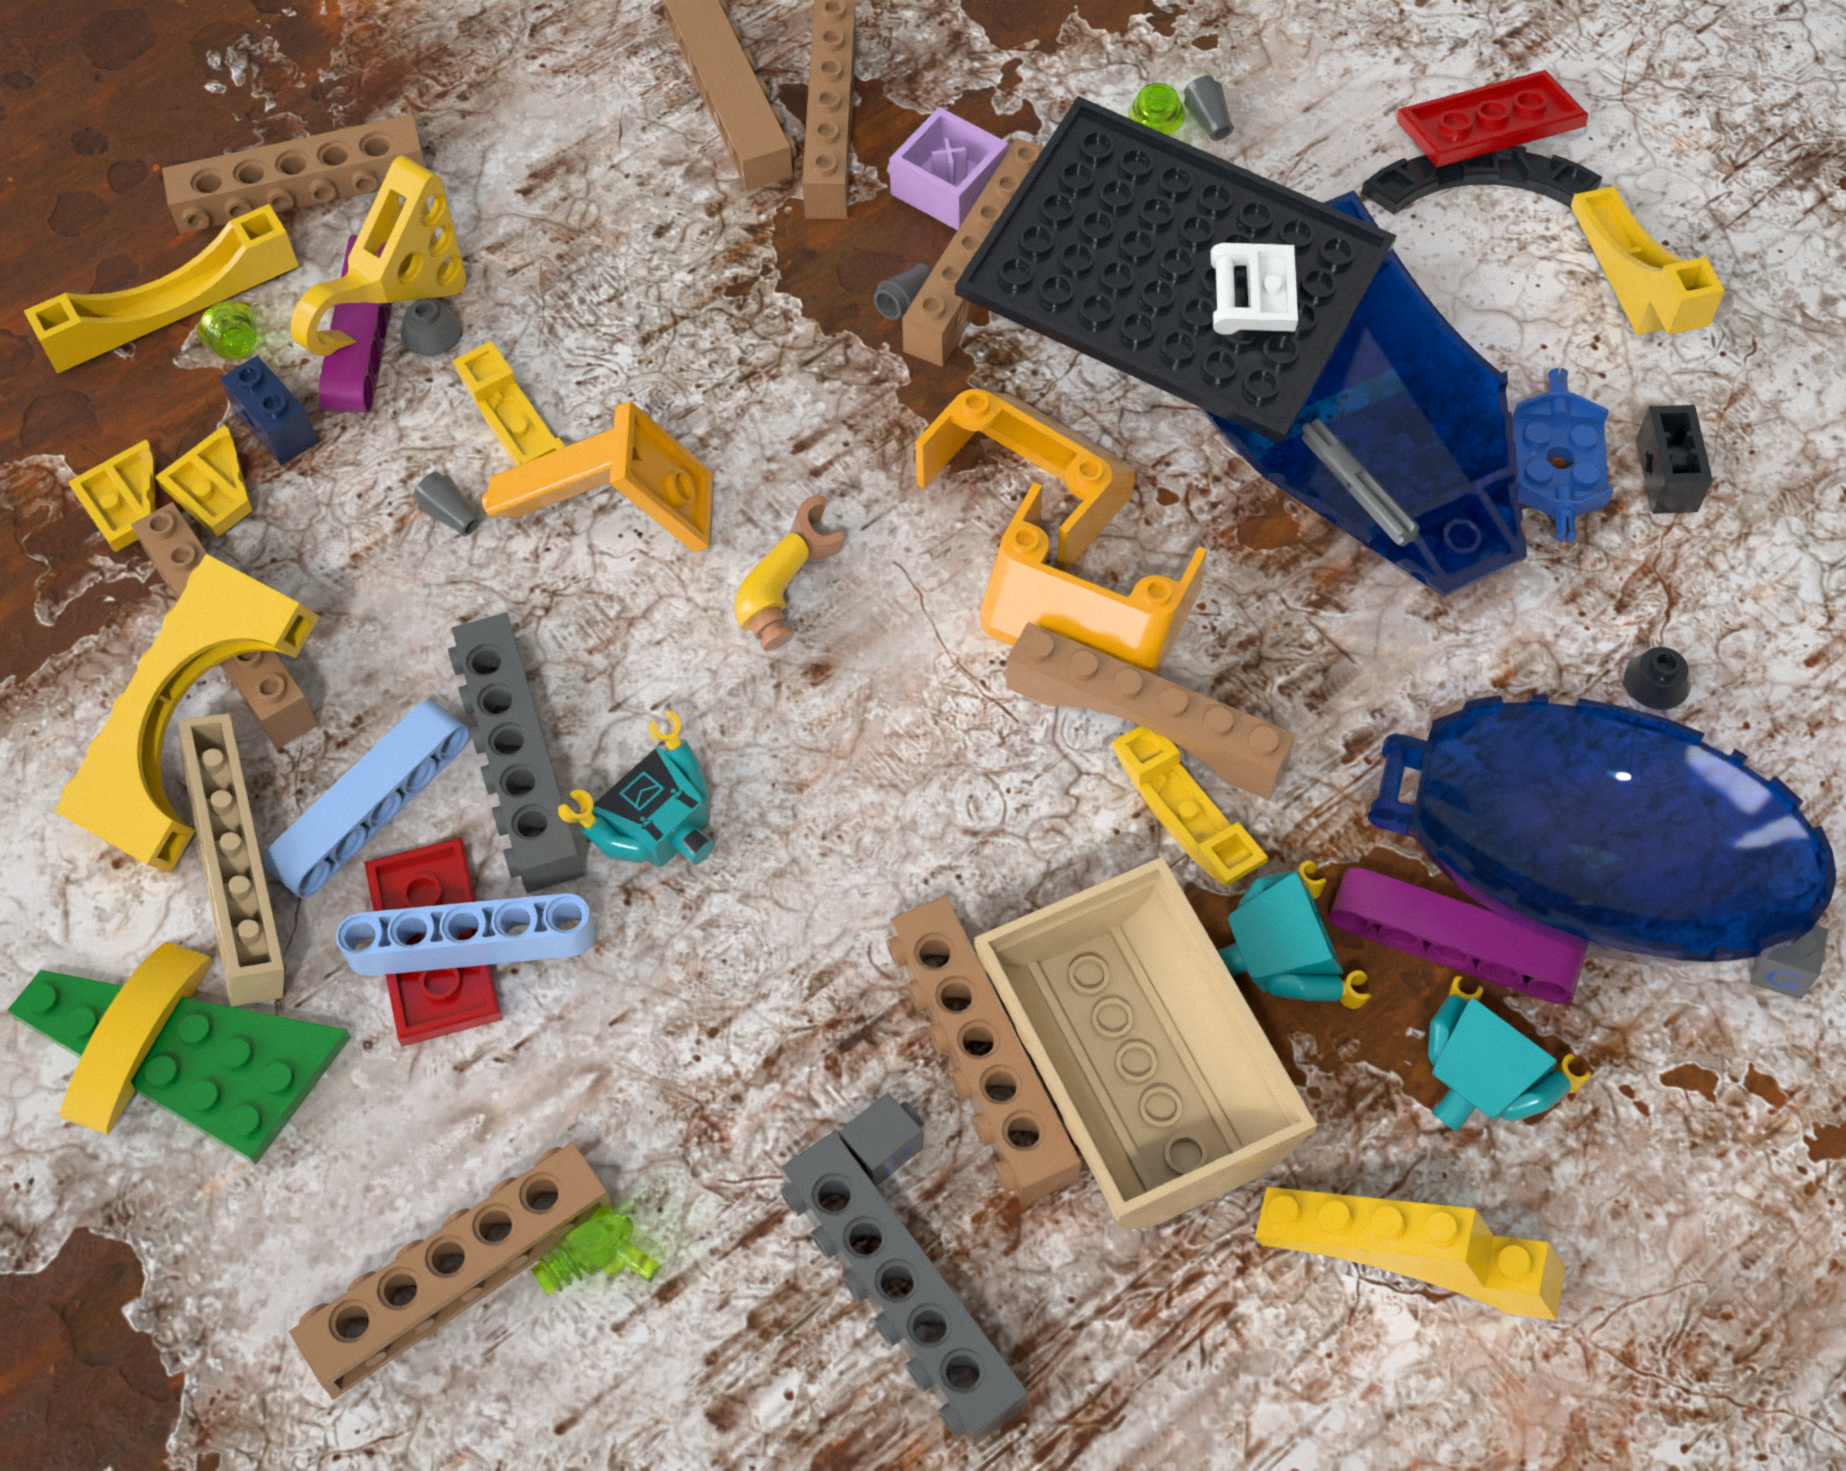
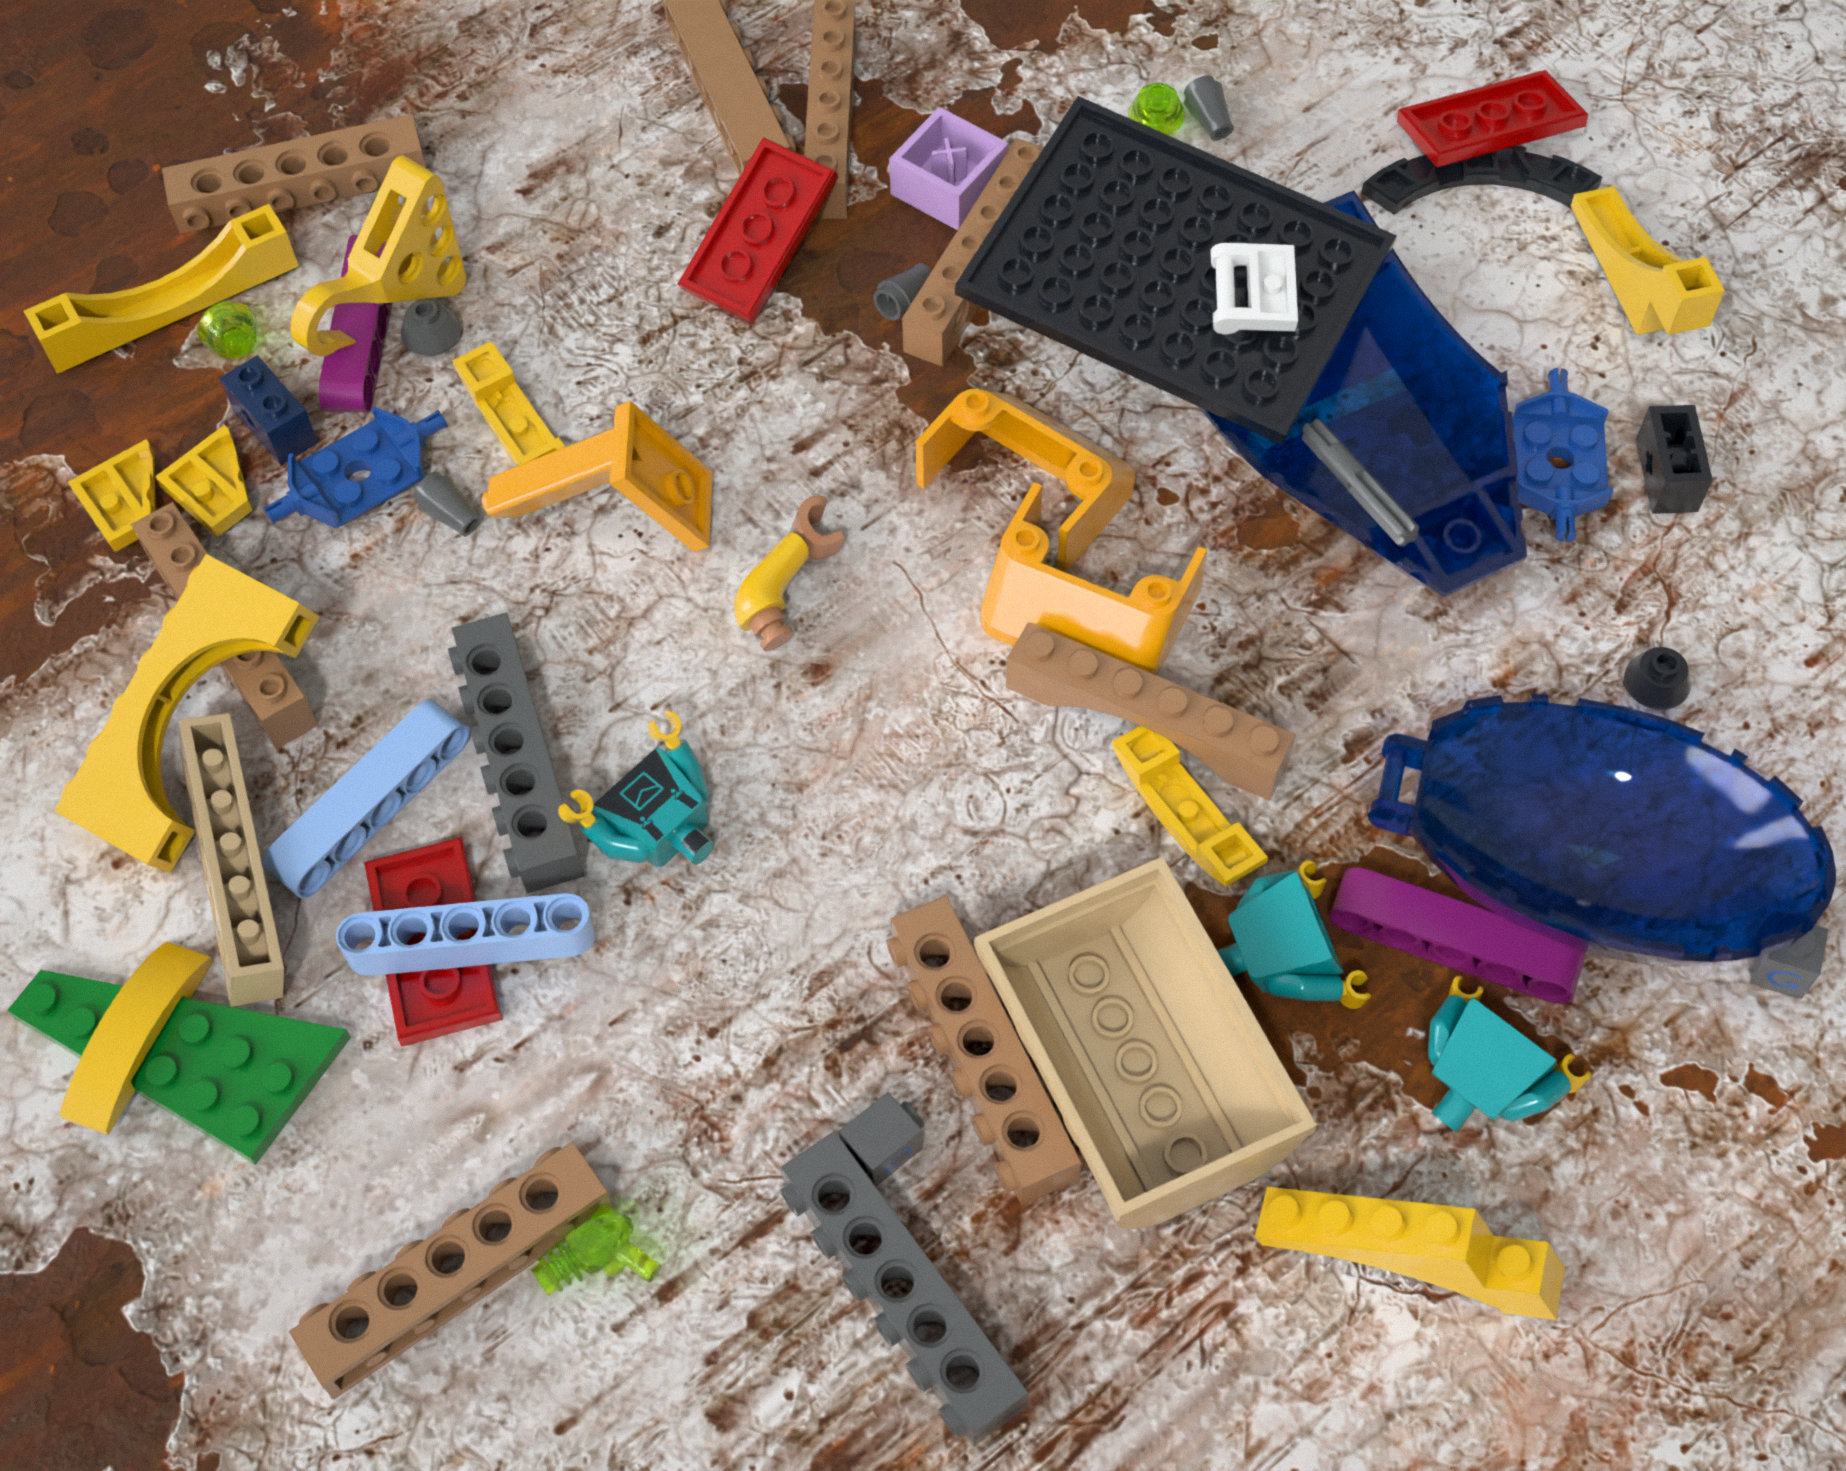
none -> blue plate [263,407,448,528]
none -> red tile [677,137,838,324]

